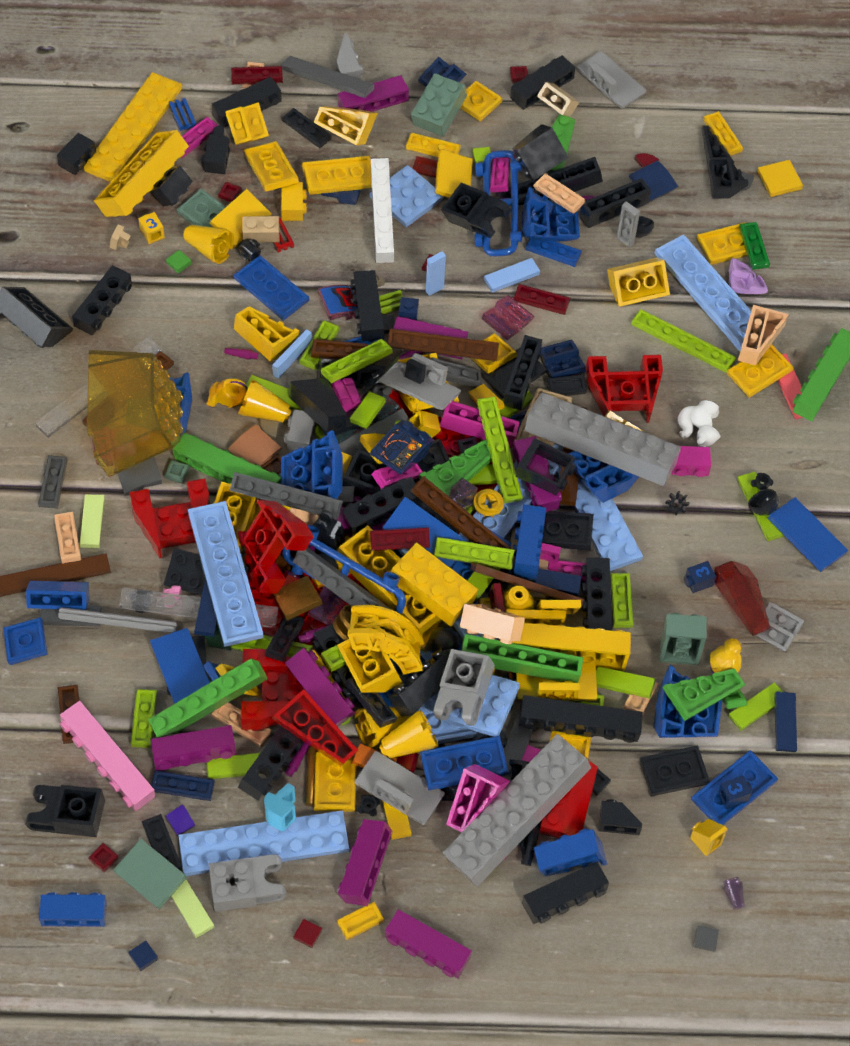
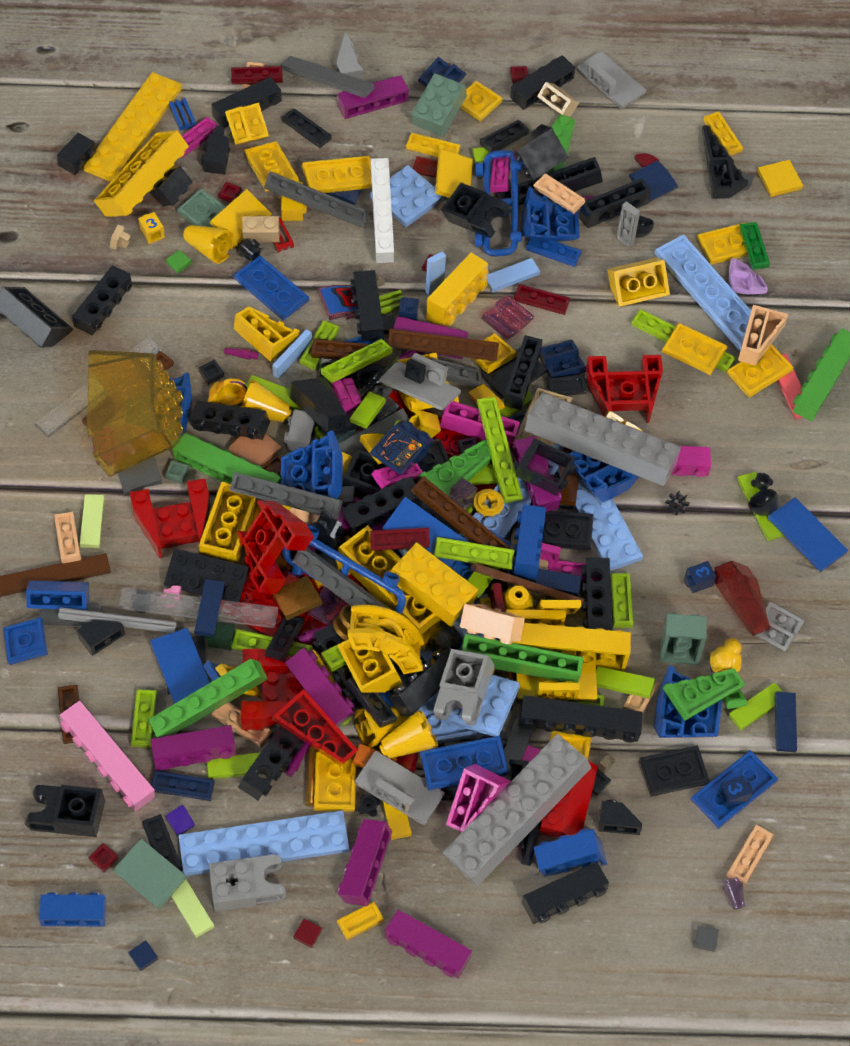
dark grey tile [38,455,68,509] -> none
light blue plate [188,501,263,647] -> none
medium azure brick [264,783,296,832] -> none
yellow wedge [314,106,378,145] -> none
white animal [678,400,720,447] -> none
yellow slope [690,819,727,856] -> none
none -> black slope [77,620,125,656]
none -> black brick [190,400,270,440]
none -> black plate [199,359,224,385]
none -> dark grey plate [264,171,368,228]
none -> yellow brick [426,253,489,327]
none -> black tile [480,120,530,153]
none -> dark tan tile [598,755,615,774]
none -> yellow tile [662,323,728,375]
none -> light nougat tile [726,824,774,886]

